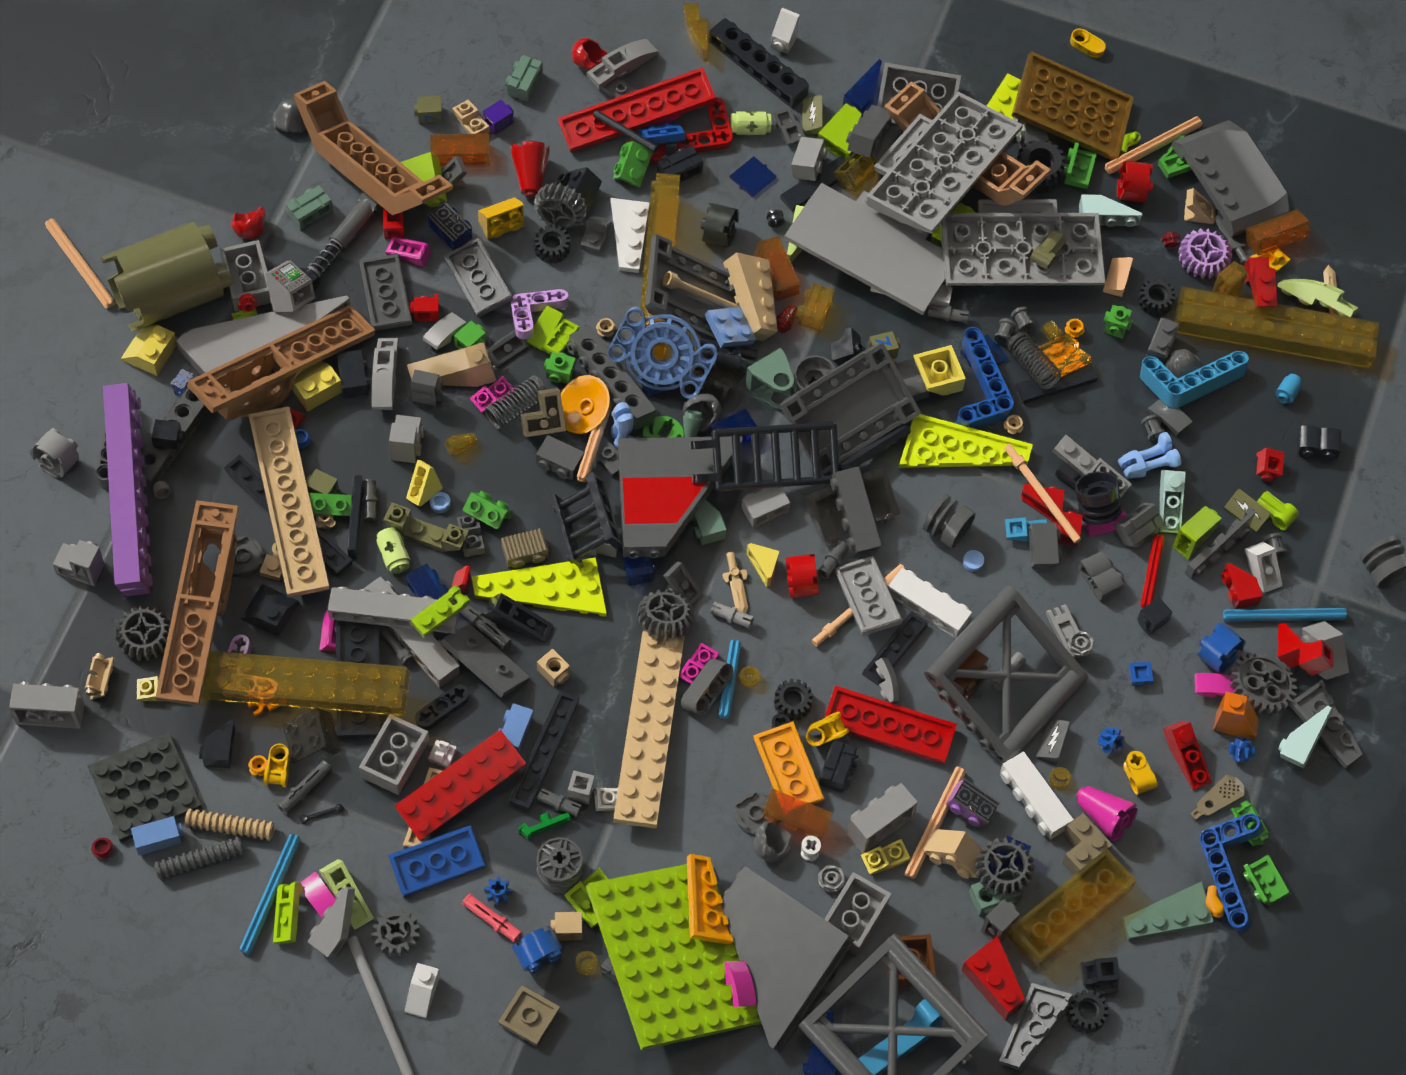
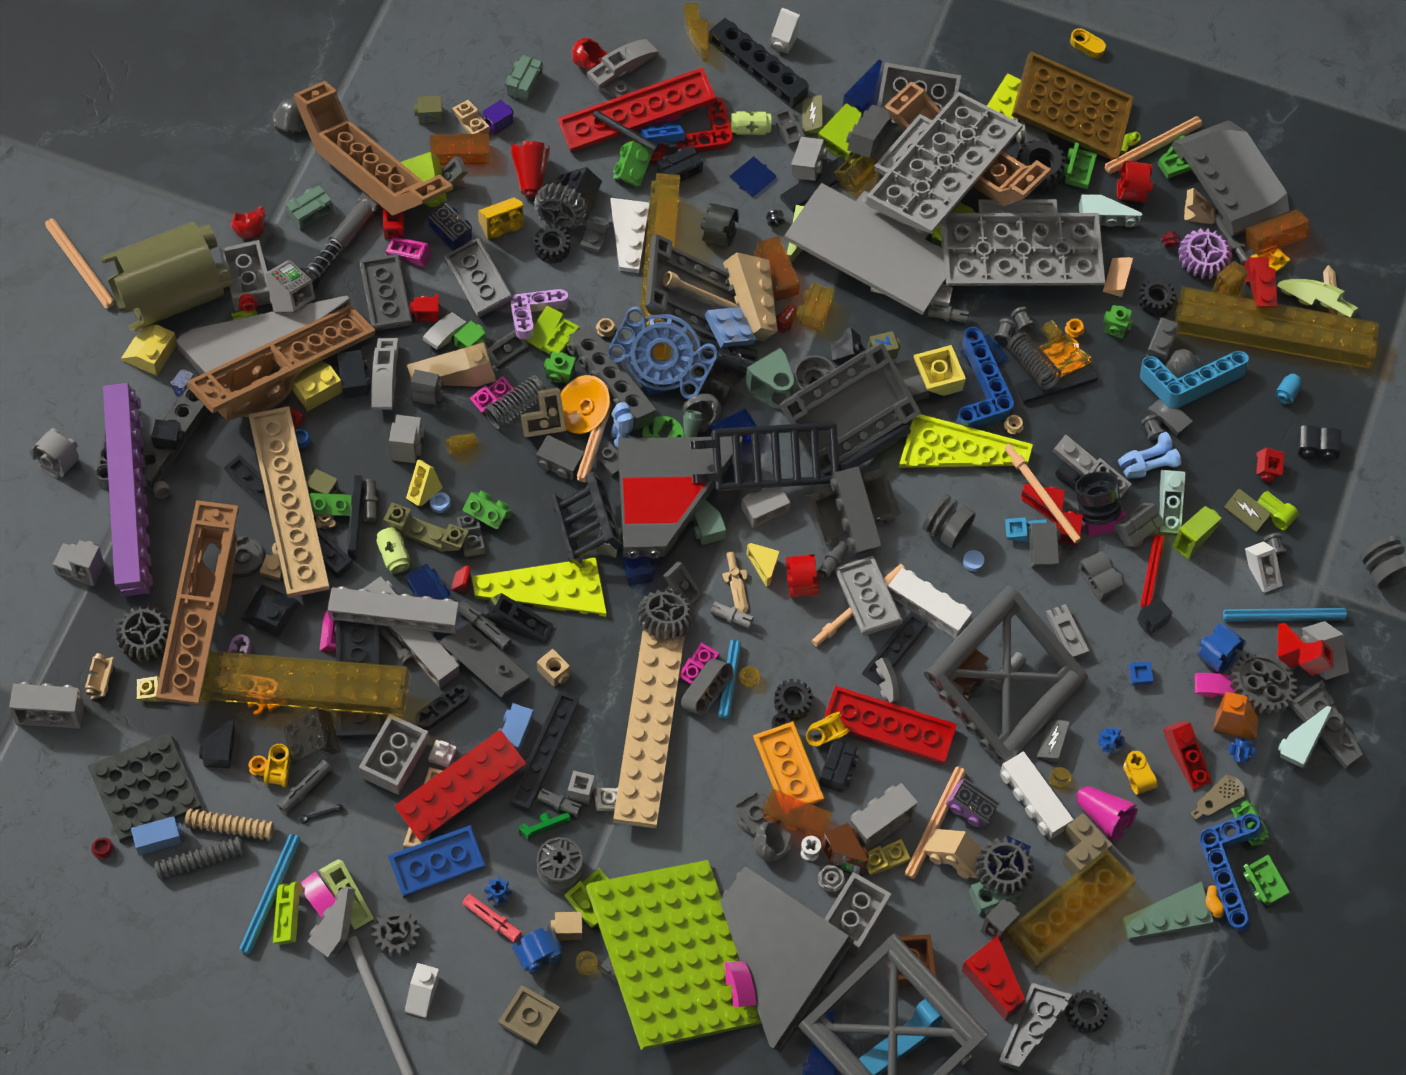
lime plate [410,585,471,638] -> none
dark tan brick [501,528,548,568] -> none
light orange wing [687,854,734,945] -> none
olive piece [1030,231,1067,270] -> none
light grey plate [1068,631,1094,656] -> none
black brick [1080,957,1120,995] -> none
dark grey wing [1185,507,1256,579] -> none
red slope [1221,563,1263,609] -> none
none -> reddish brown slope [822,823,869,877]

